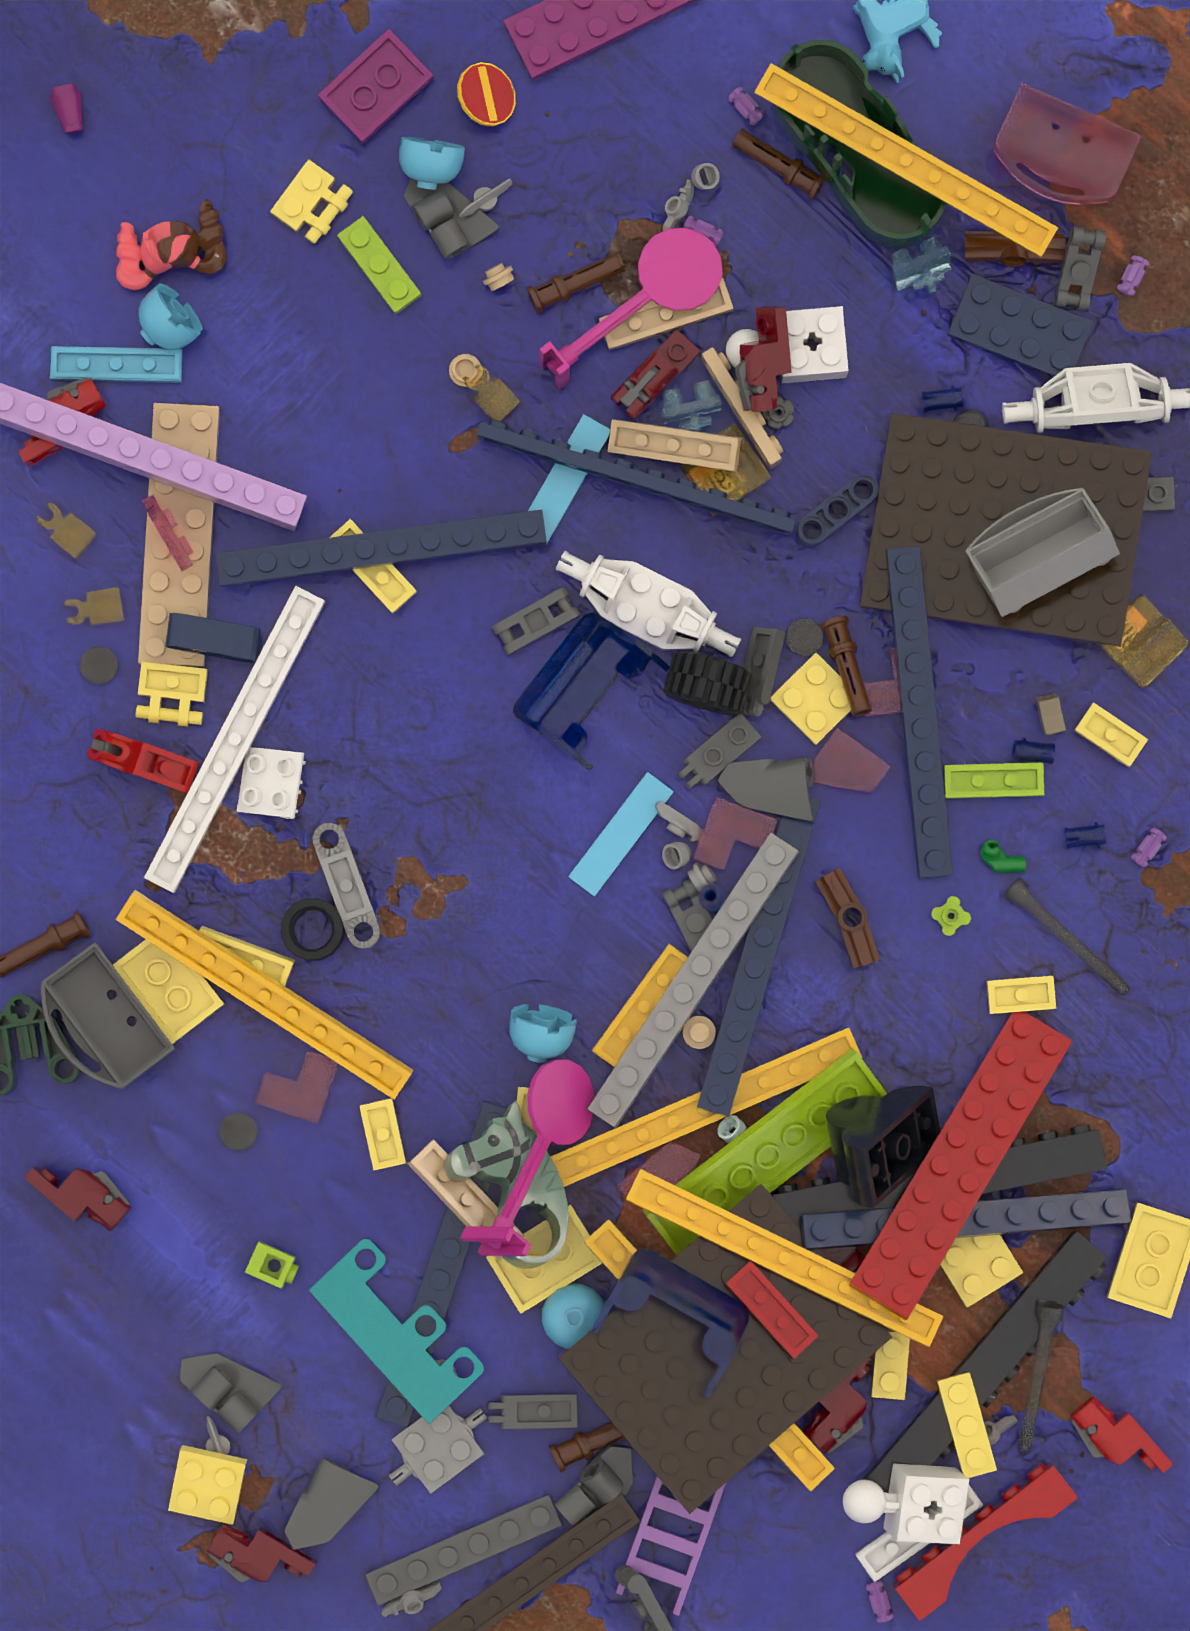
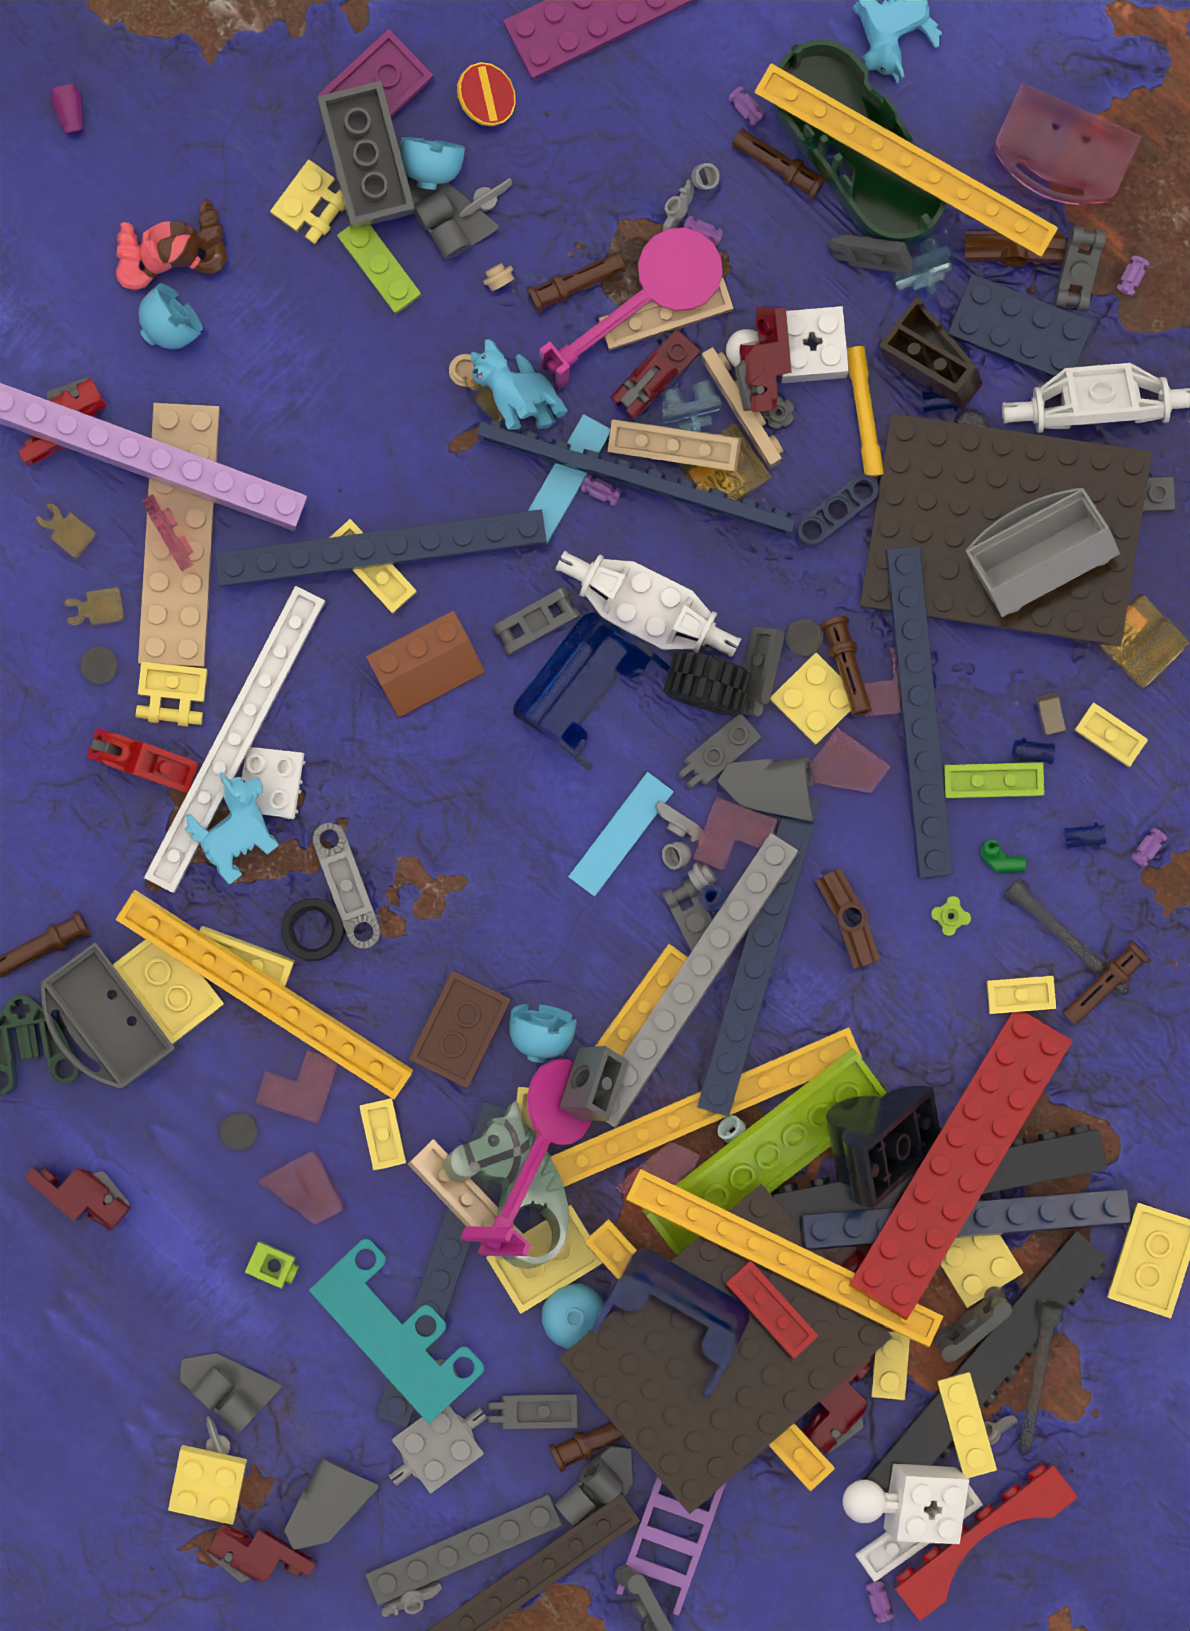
medium azure tile [50,346,183,383] -> none
dark blue beam [165,613,260,663] -> none
tan plate [683,1016,716,1049] -> none
red plate [1070,1396,1173,1473] -> none
none -> medium azure animal [185,772,279,884]
none -> clear pink wing [258,1149,346,1225]
none -> dark grey brick [317,81,415,230]
none -> dark orange slope [366,610,486,718]
none -> reddish brown plate [408,970,512,1088]
none -> medium azure animal [471,339,568,430]
none -> dark grey brick [559,1046,628,1122]
none -> medium lavender piece [581,475,621,506]
none -> dark grey hinge [828,234,915,274]
none -> yellow piece [847,346,884,478]
none -> dark brown wedge [879,295,983,410]
none -> dark grey plate [934,1286,1012,1362]
none -> reddish brown pin [1063,939,1152,1026]

